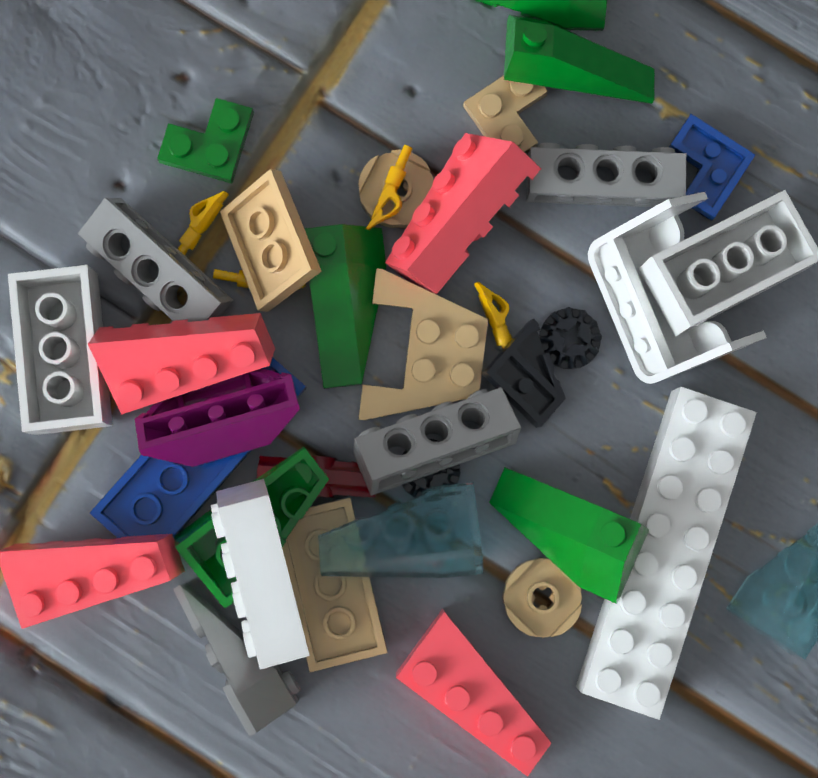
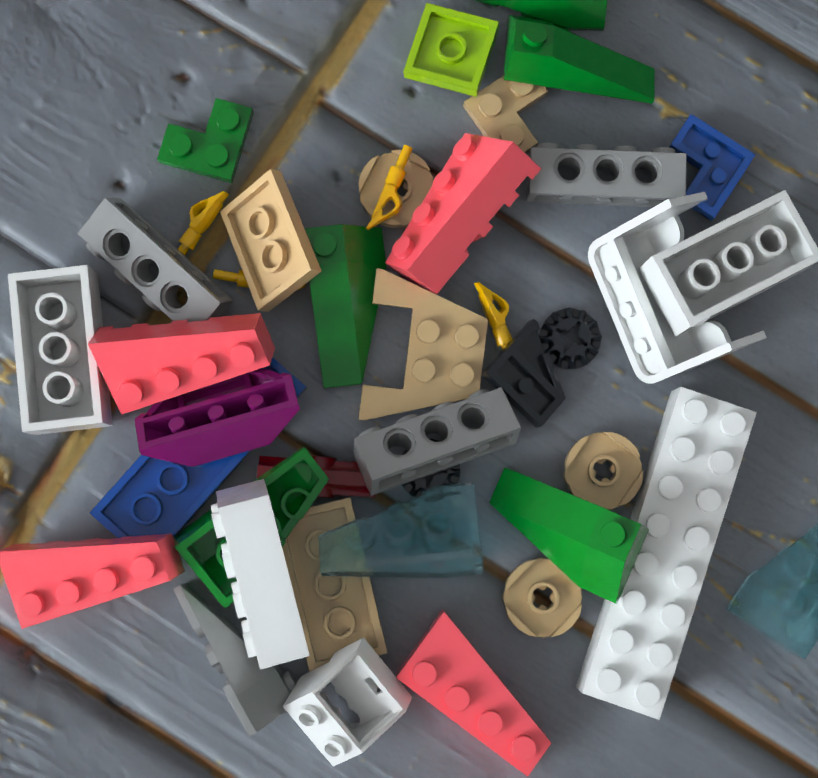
none -> white piece [283,637,412,766]
none -> lime plate [403,3,499,97]
none -> tan plate [563,432,643,510]

